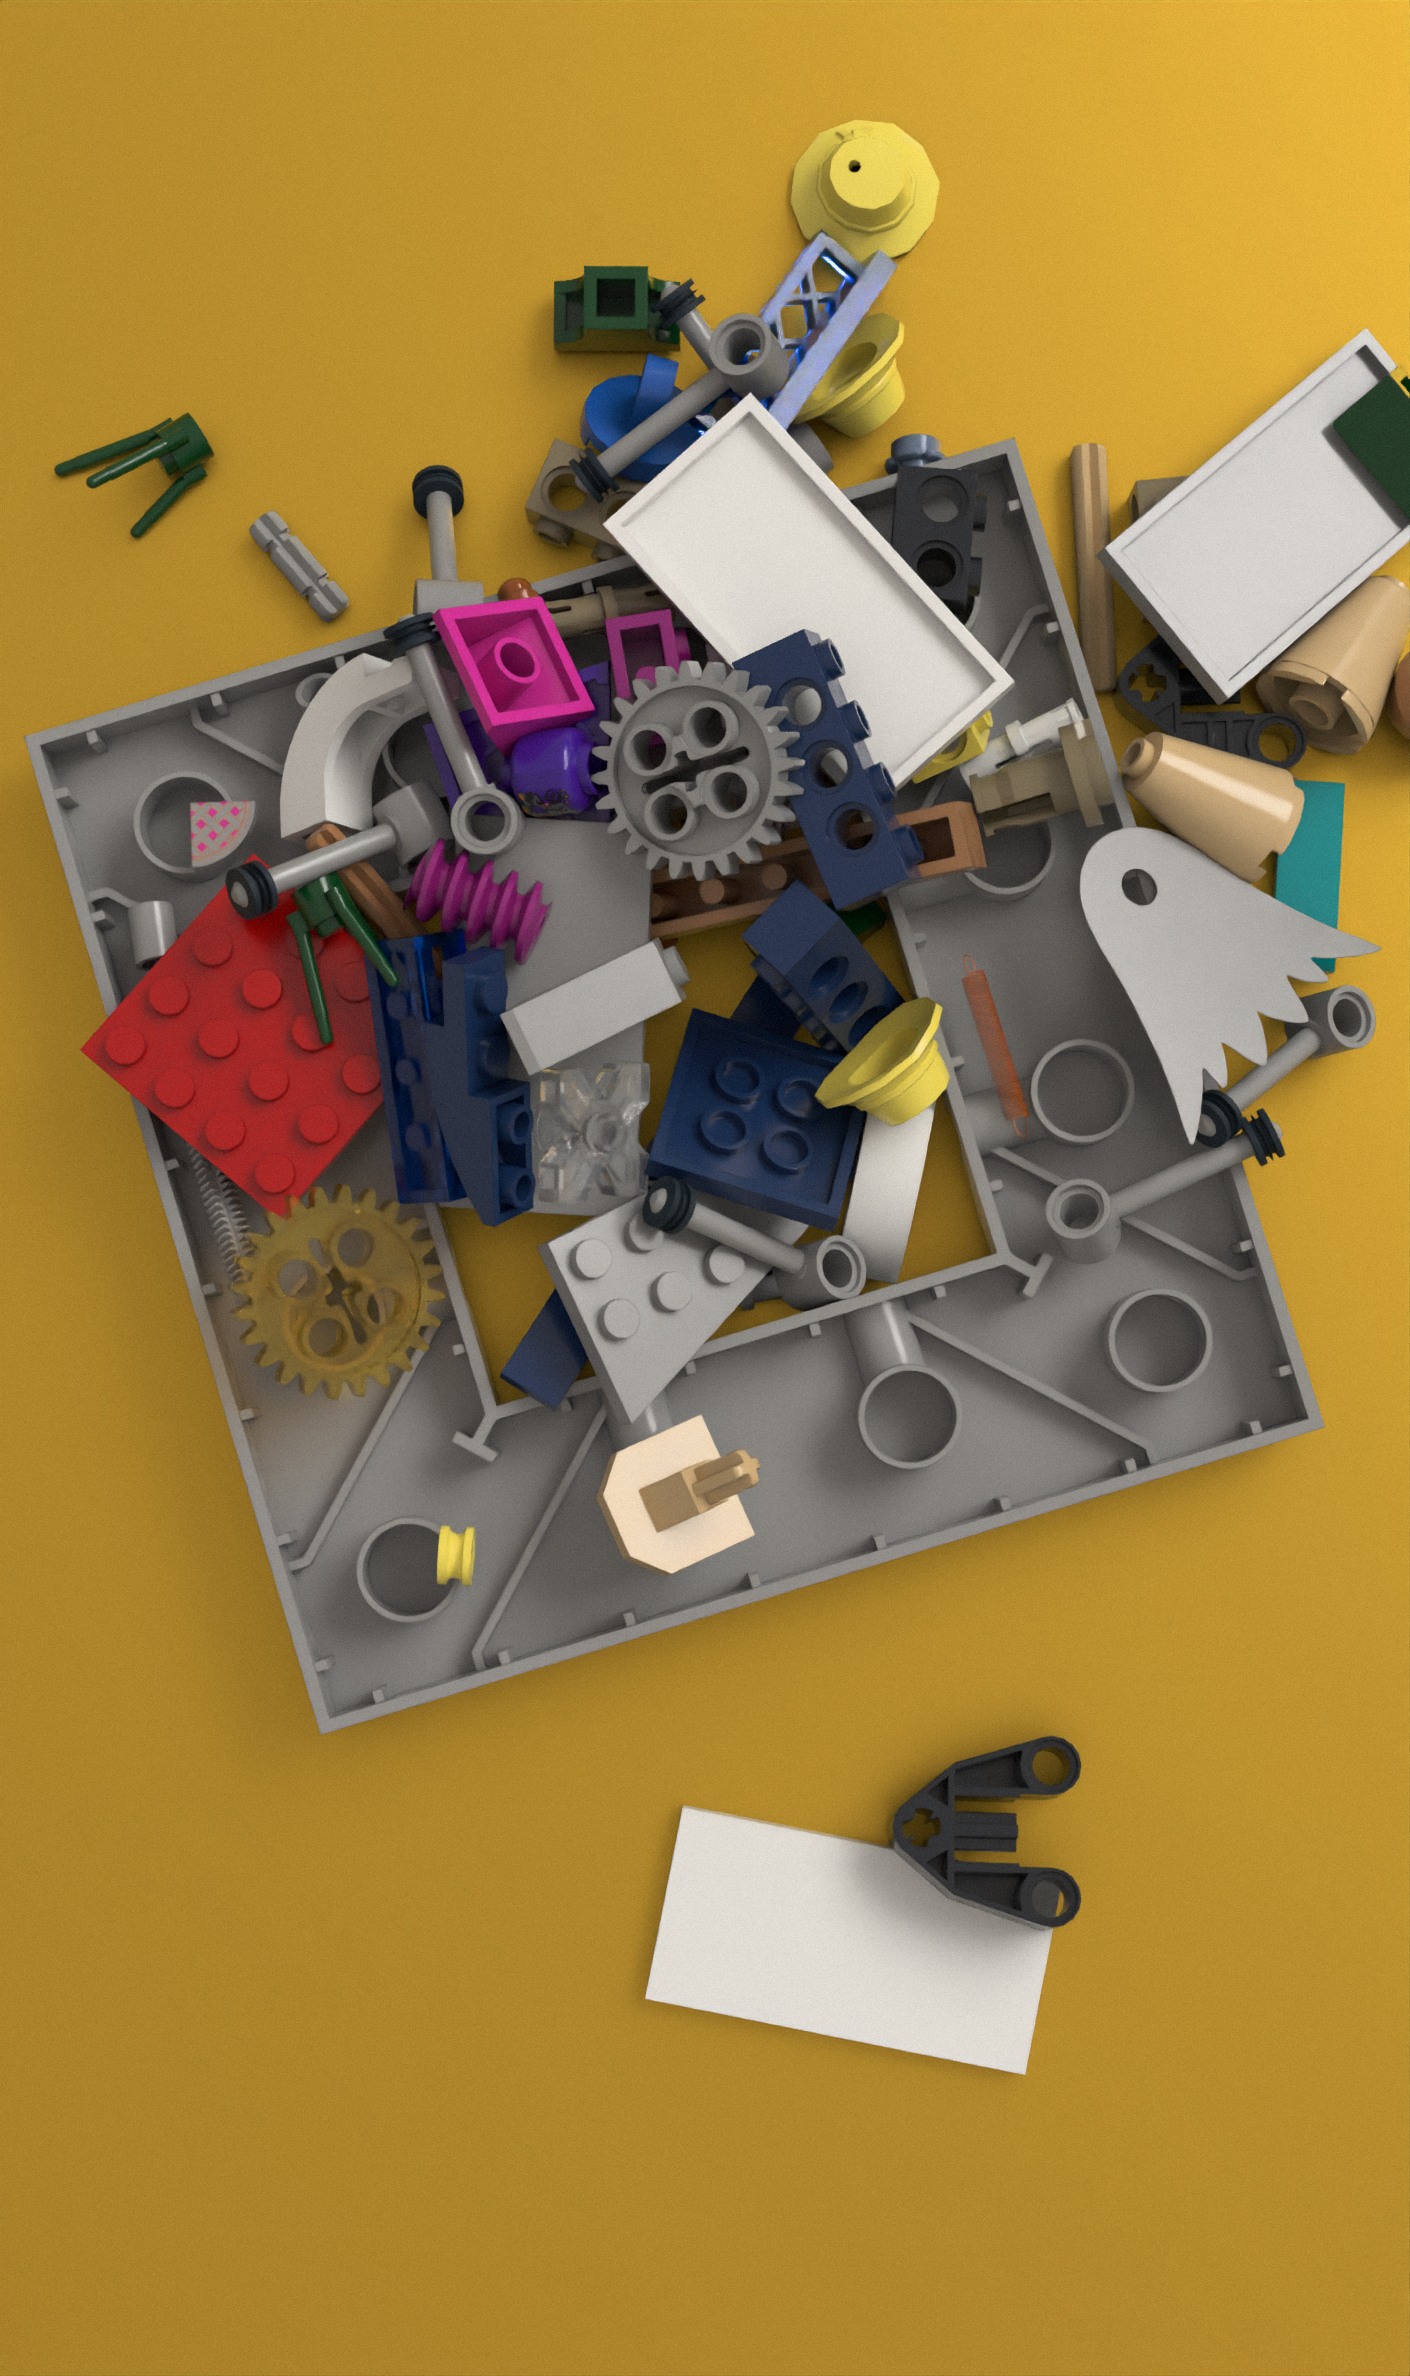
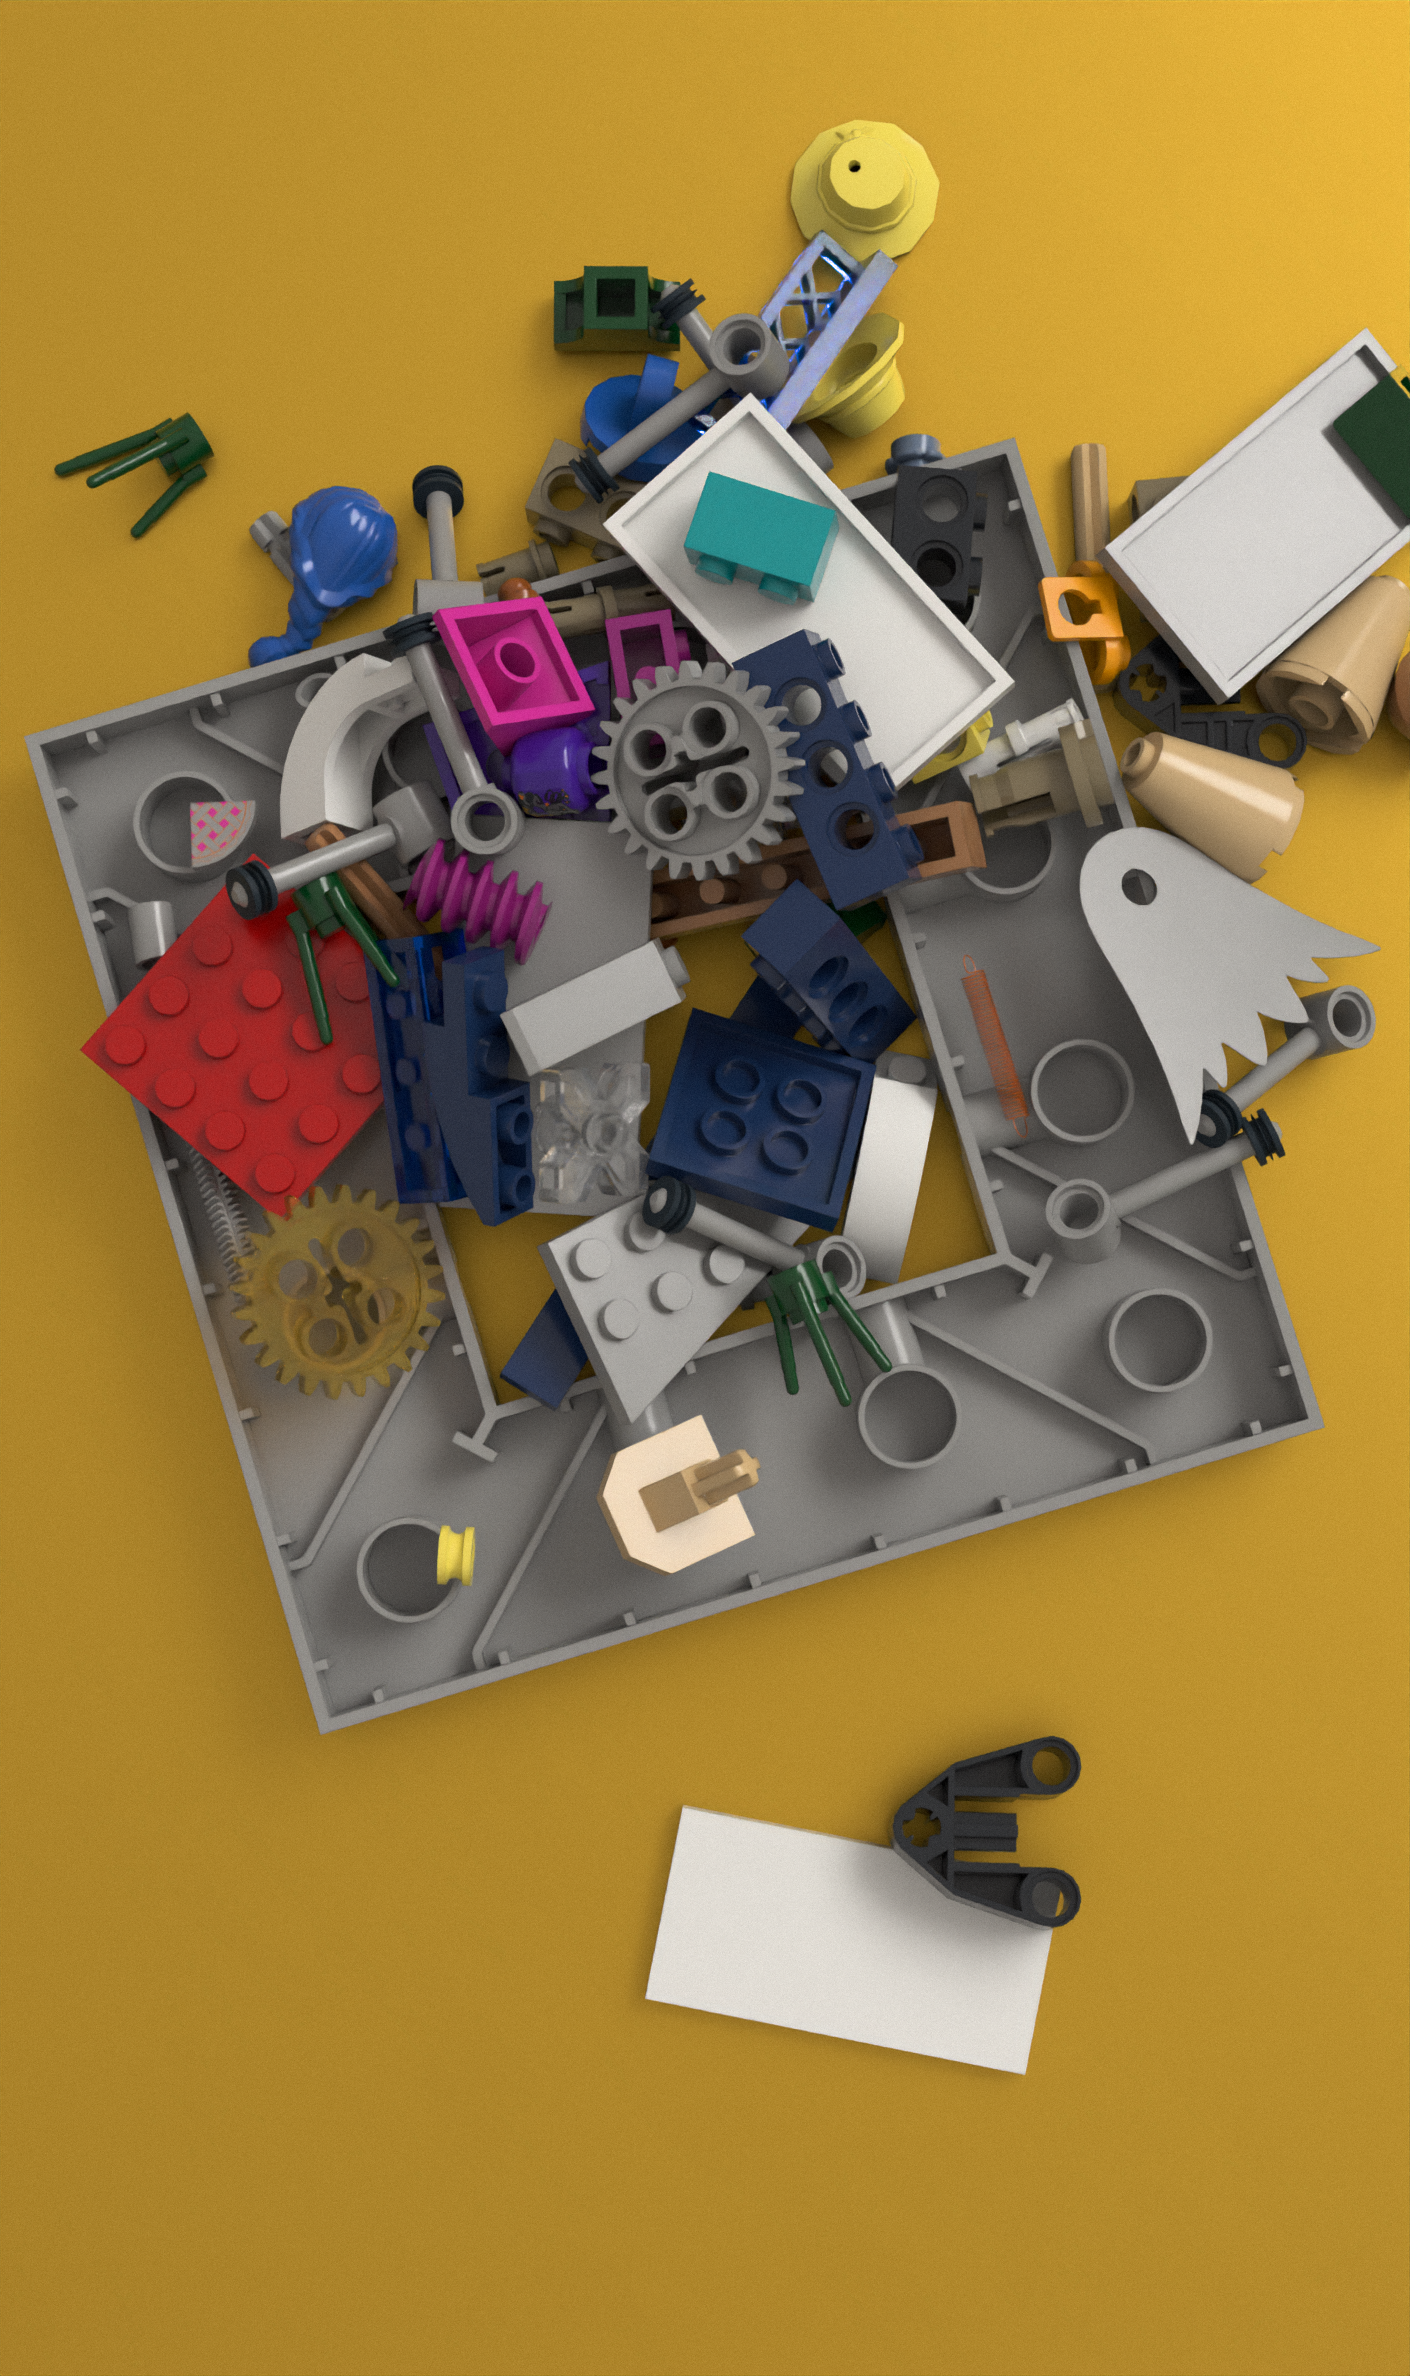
light yellow hat [814,996,950,1126] -> none
teal tile [1272,780,1345,974] -> none
none -> blue hair [248,486,398,668]
none -> dark tan pin [476,539,560,597]
none -> teal brick [683,471,840,605]
none -> dark green plant [764,1259,892,1407]
none -> light orange bracket [1038,560,1131,685]

